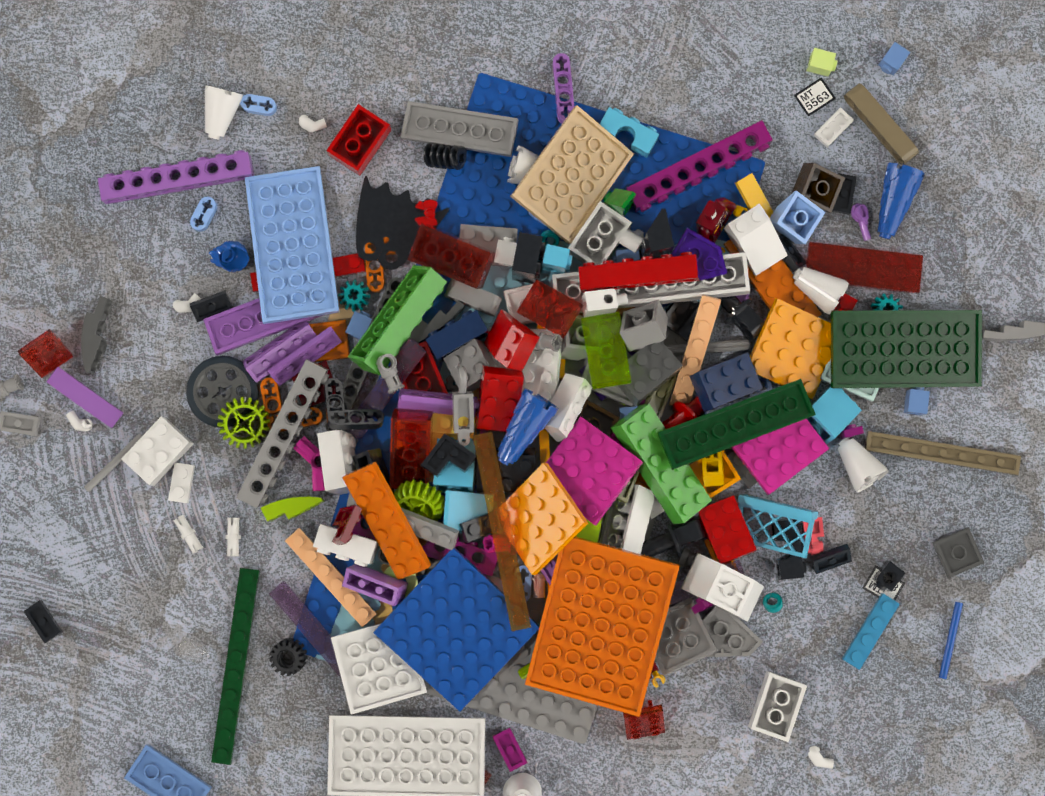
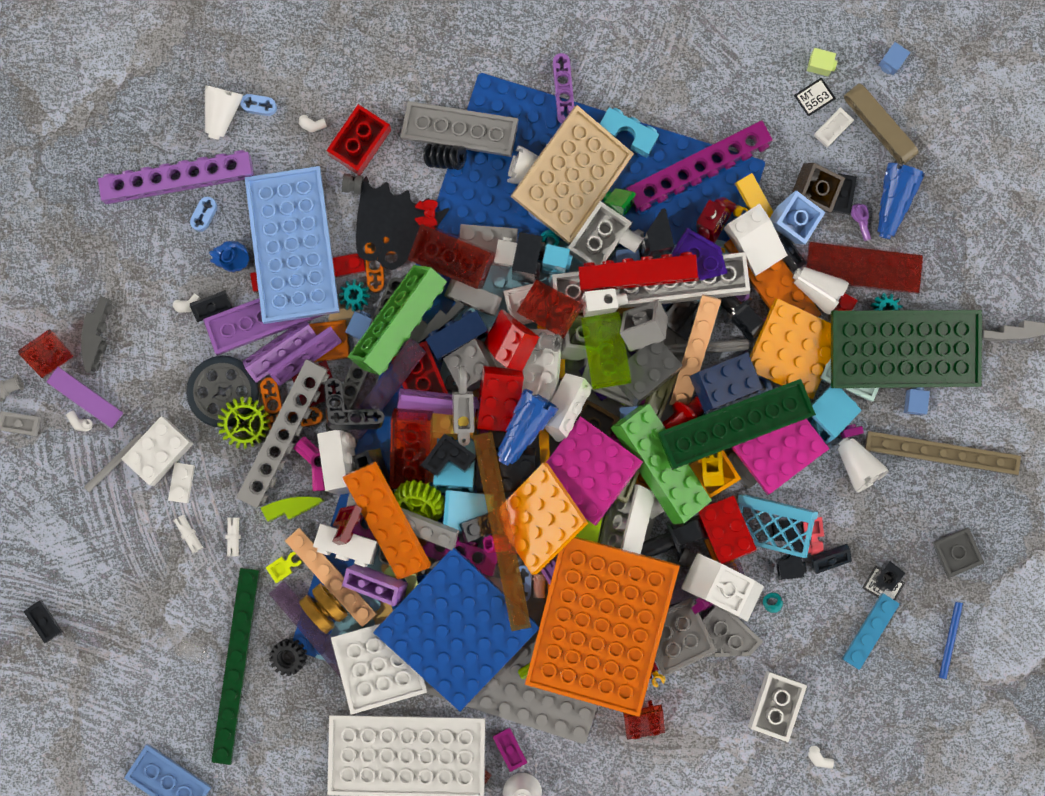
light grey connector [376,354,405,394] -> none
none -> neon yellow plate [265,552,302,584]
none -> pearl gold wheel [299,583,348,634]
none -> dark grey wheel [342,173,364,194]

